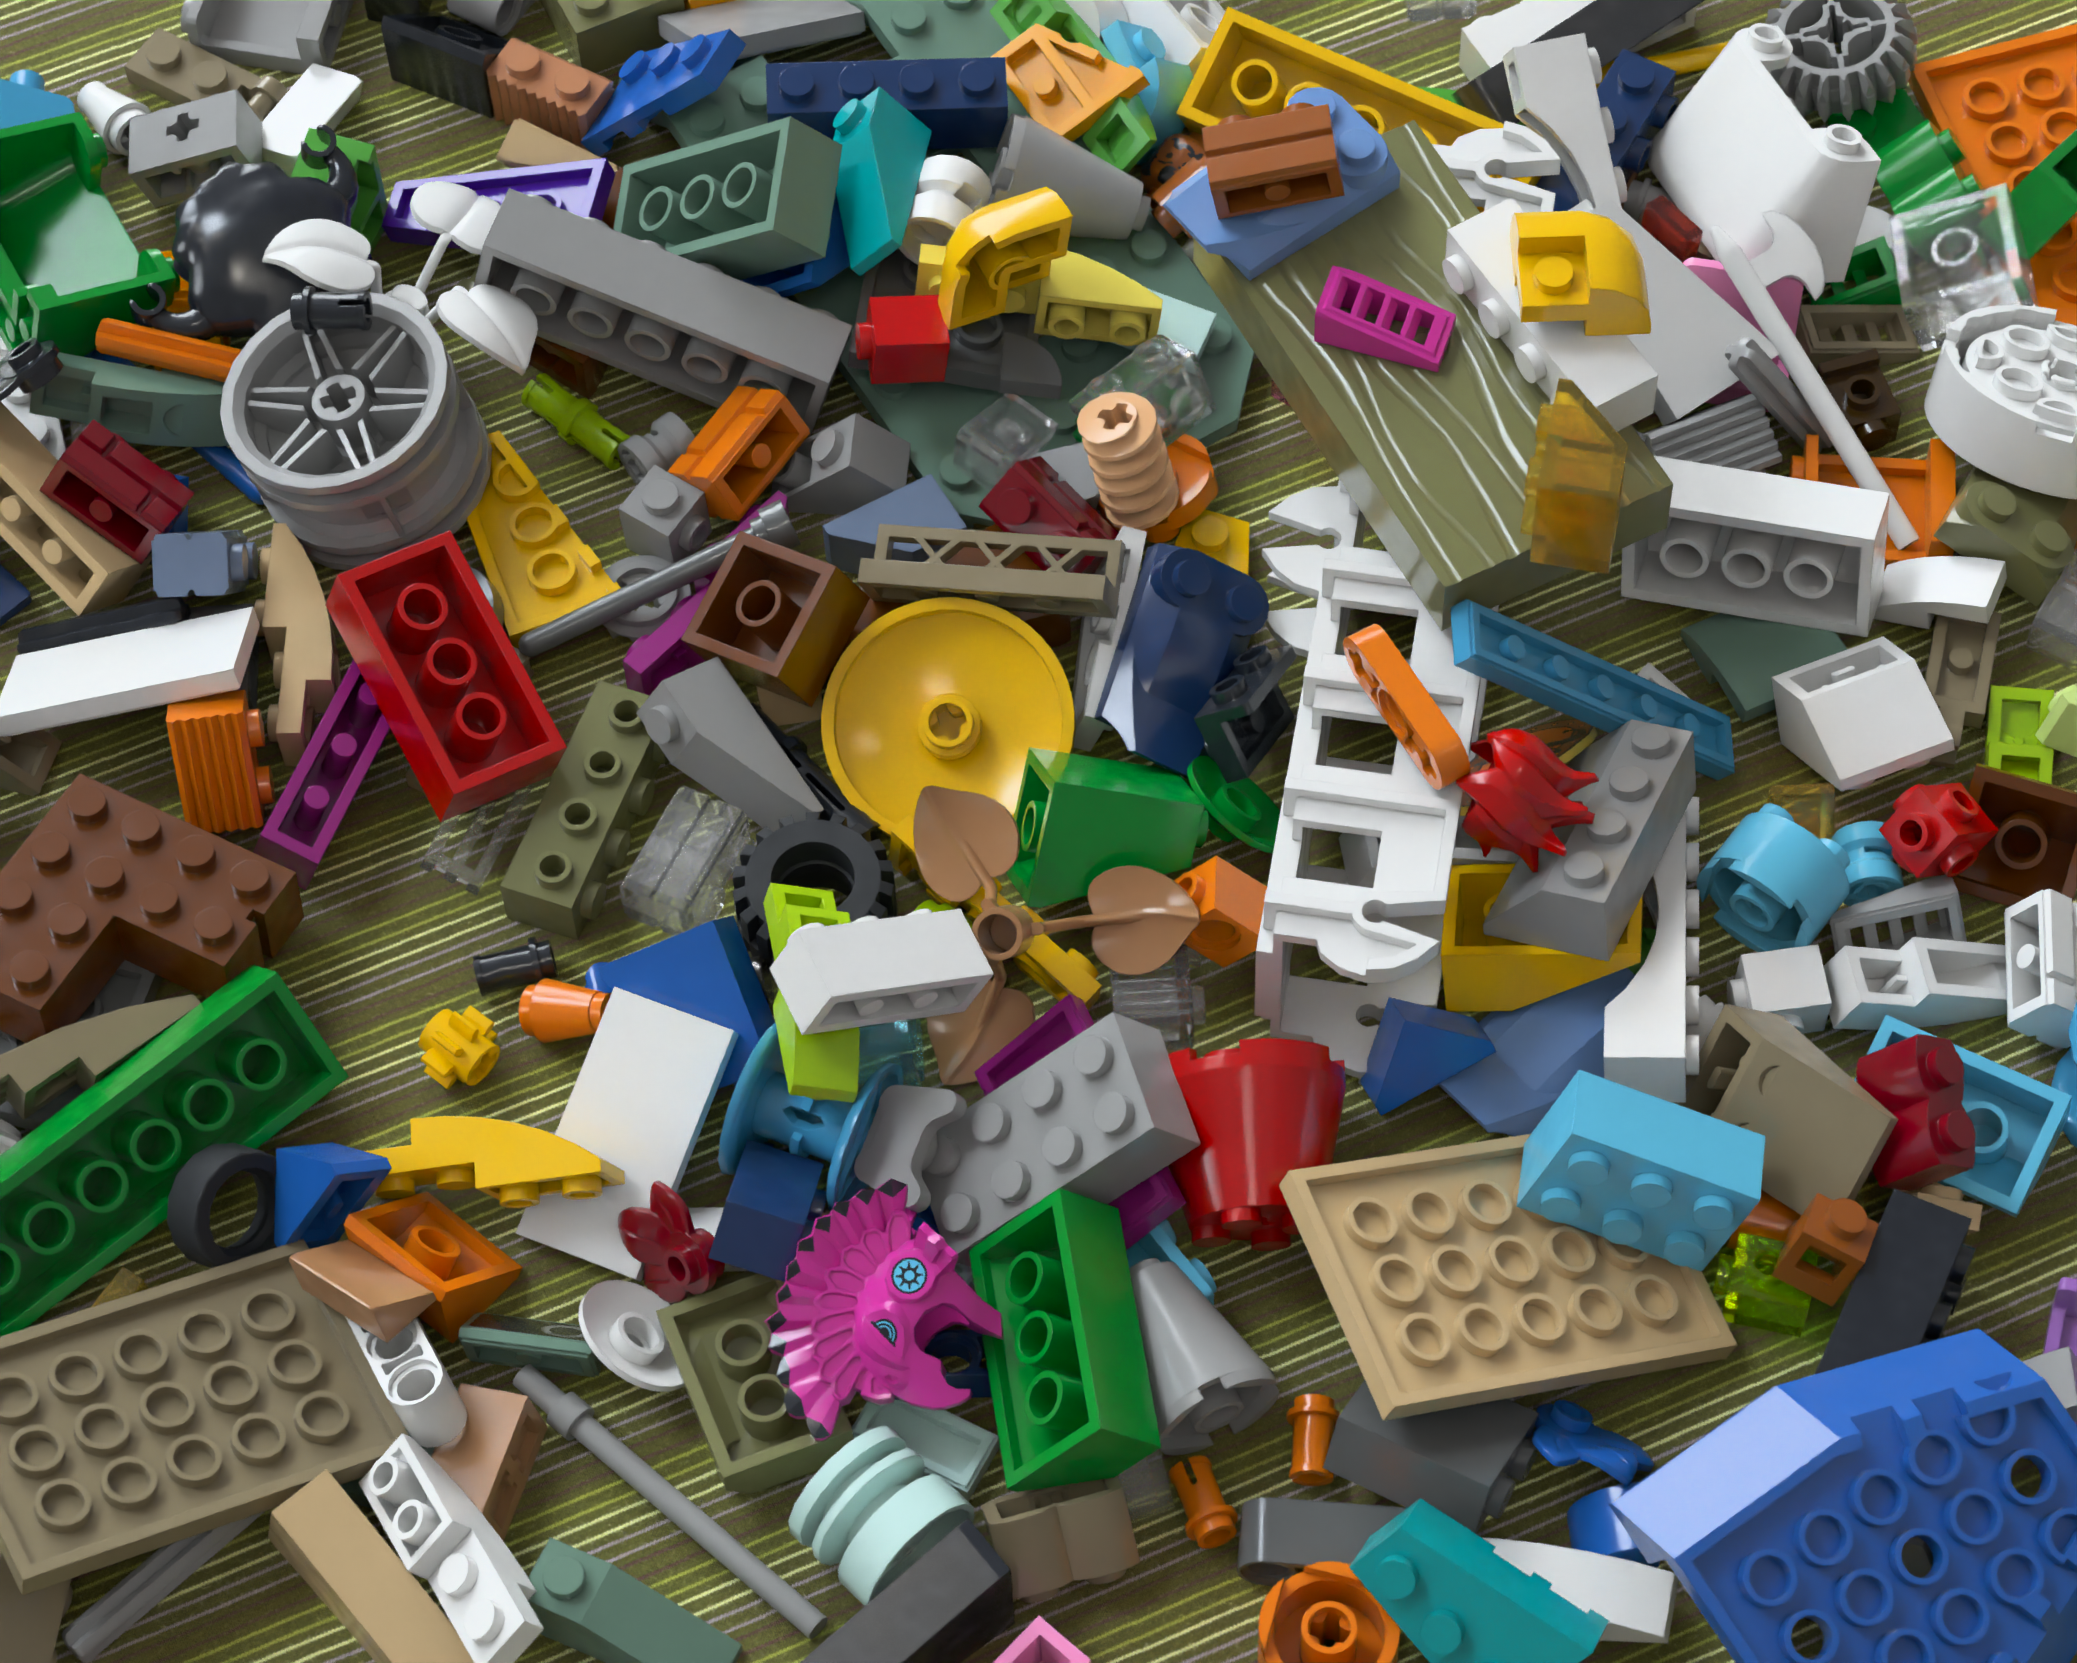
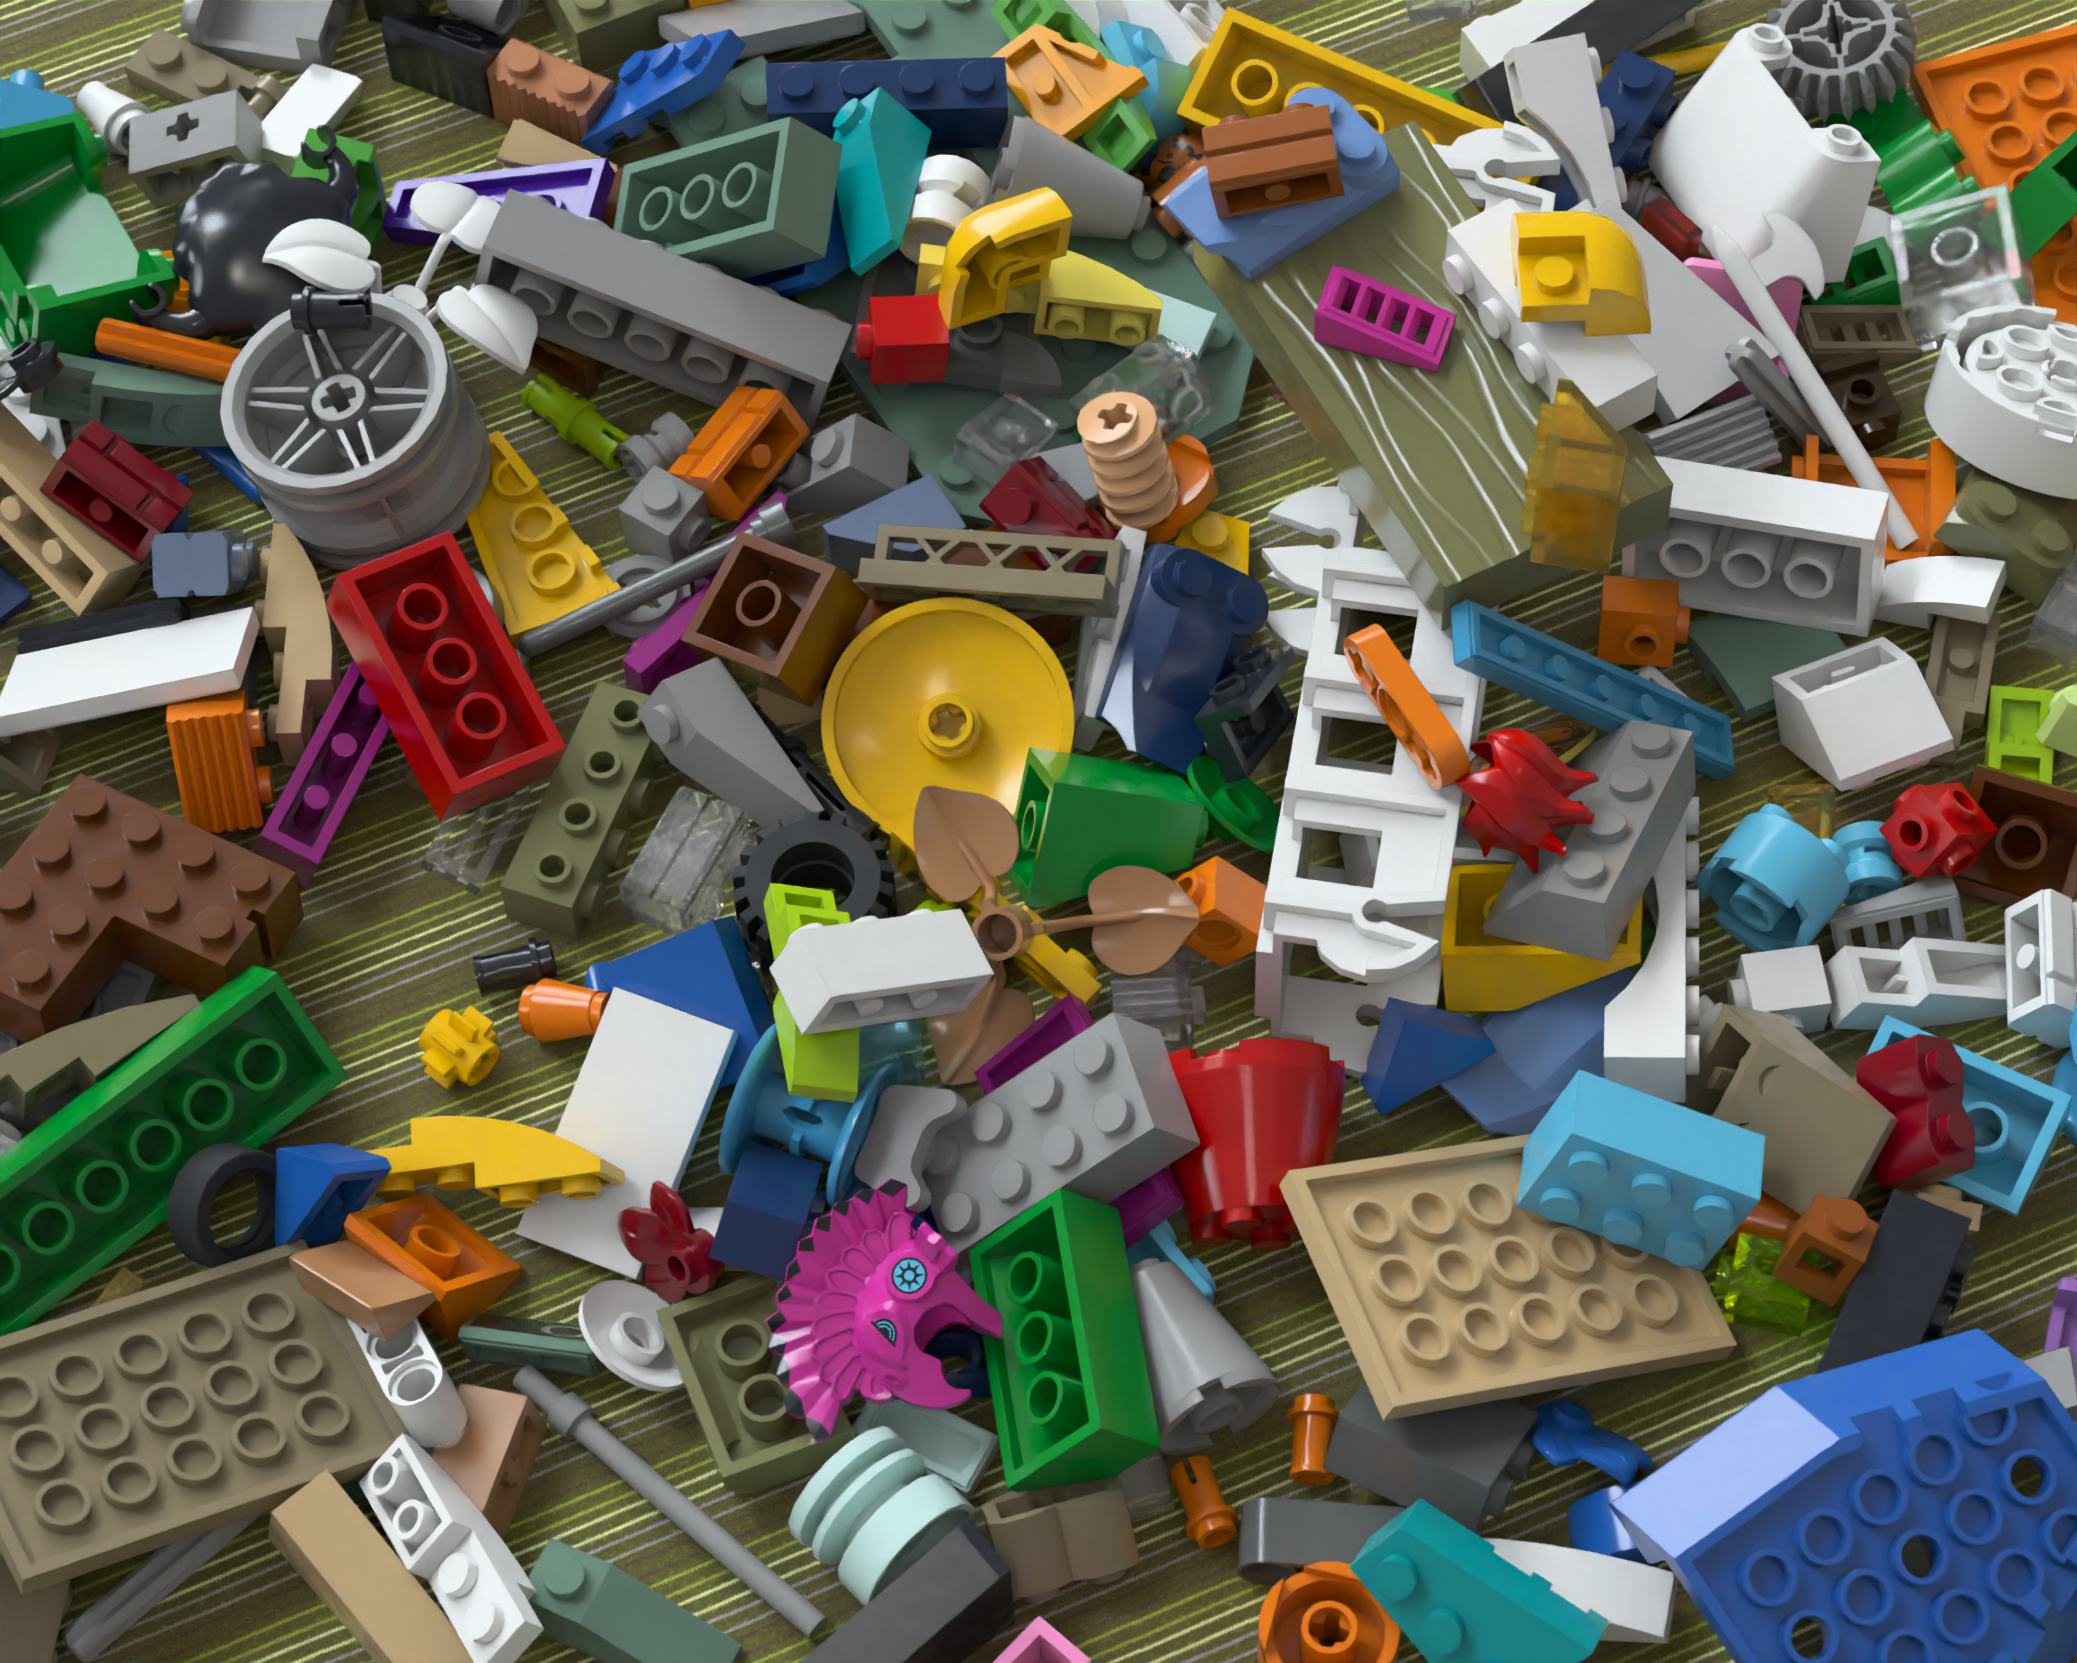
none -> orange brick [1597,575,1690,668]

